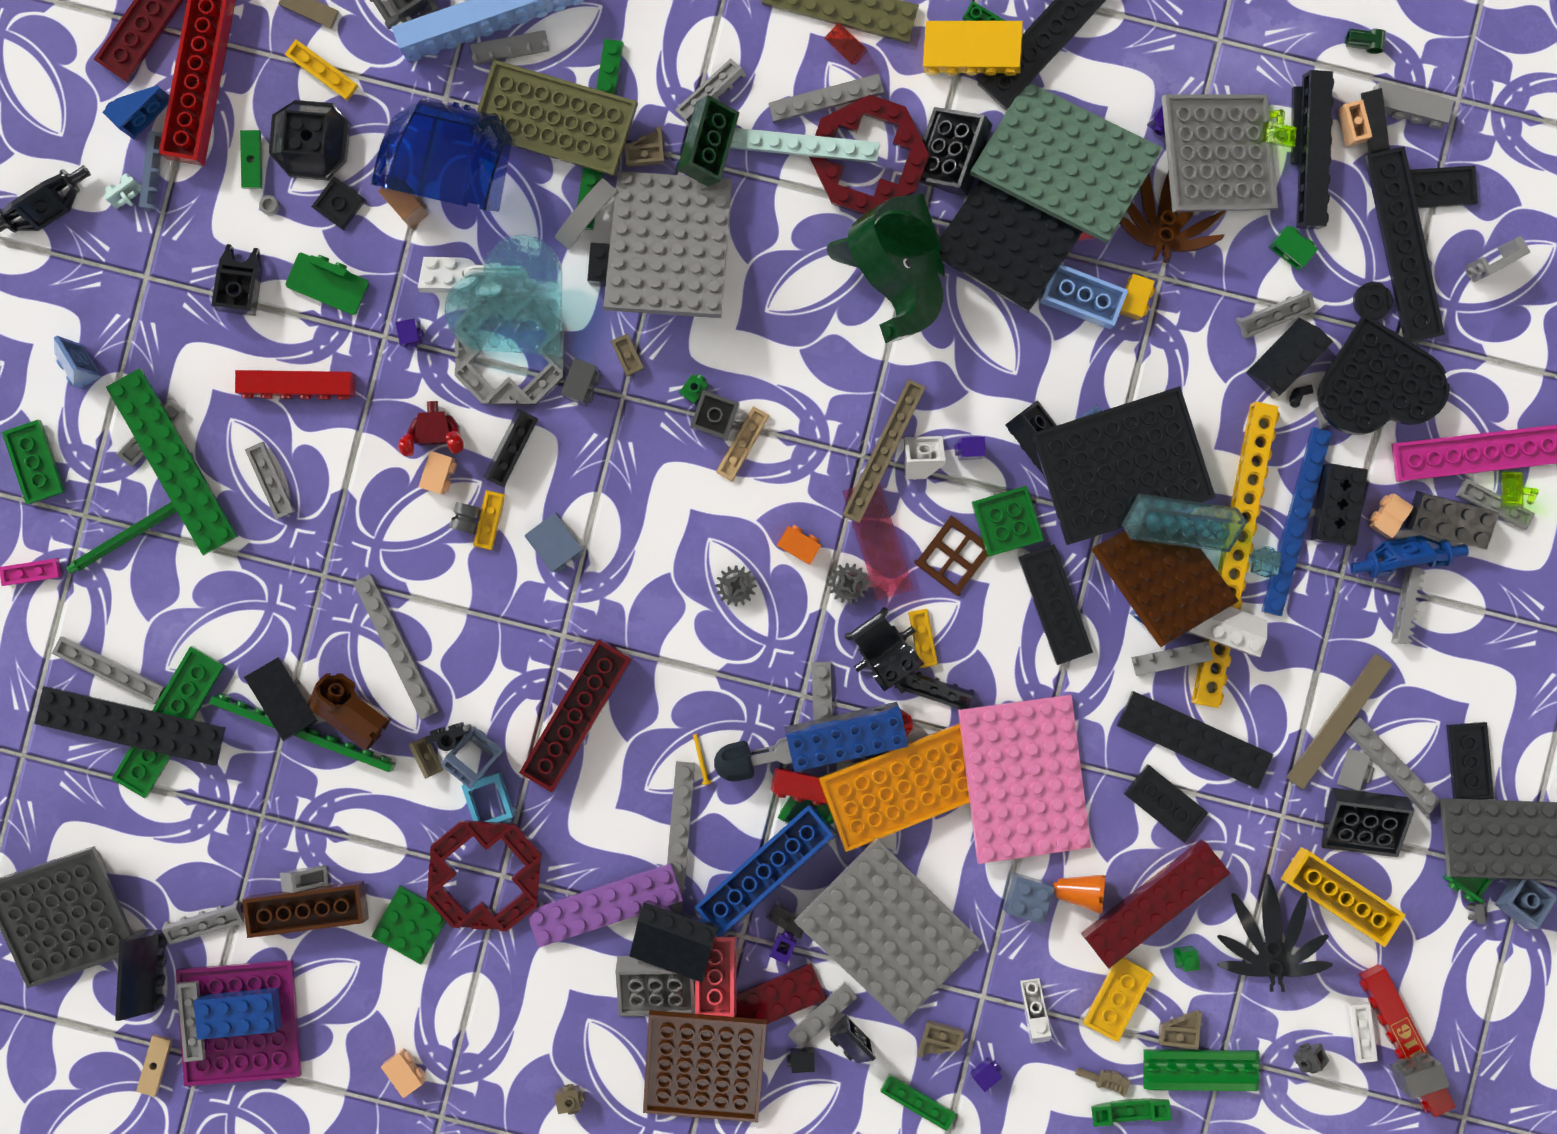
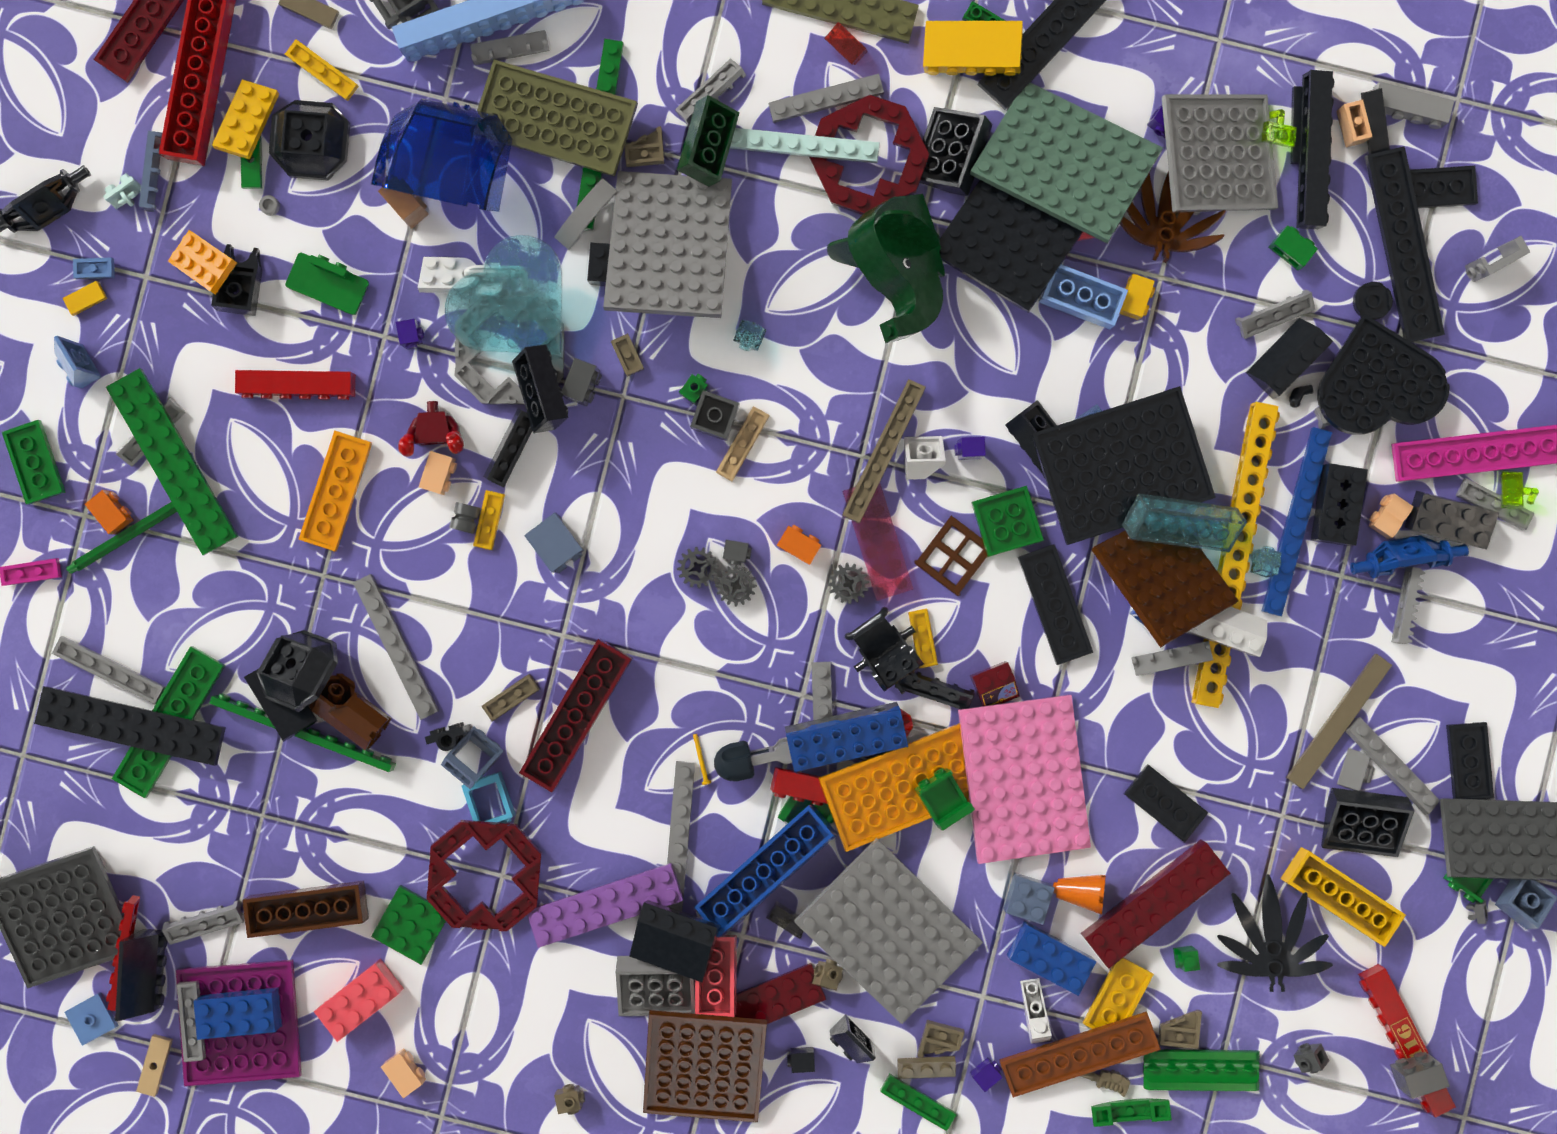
blue slope [102,85,169,139] -> none
light grey plate [245,442,295,520] -> none
light grey slope [280,865,328,893] -> none
black tile [311,176,366,230] -> none
dark tan plate [408,736,444,779] -> none
dark purple brick [769,931,796,964] -> none
light grey plate [788,982,857,1049] -> none
black plate [1117,691,1274,789] -> none
dark green piece [1345,29,1387,54] -> none
white plate [1349,1002,1378,1063] -> none
none -> yellow tile [62,281,108,316]
none -> medium blue plate [64,992,119,1046]
none -> medium blue plate [73,257,115,279]
none -> orange brick [84,490,134,535]
none -> red plate [106,895,140,1011]
none -> light orange plate [168,230,237,295]
none -> yellow plate [212,79,279,160]
none -> black piece [257,630,338,712]
none -> light orange plate [298,430,372,552]
none -> coral brick [314,958,404,1042]
none -> dark tan tile [481,674,540,722]
none -> black brick [512,344,568,434]
none -> dark grey gear [677,547,719,588]
none -> dark grey brick [723,540,752,566]
none -> clear light blue brick [733,320,766,352]
none -> dark tan brick [812,959,843,991]
none -> dark tan plate [897,1056,956,1079]
none -> green panel [915,768,975,831]
none -> dark red slope [970,661,1020,706]
none -> dark orange plate [999,1011,1161,1098]
none -> blue brick [1007,921,1096,996]

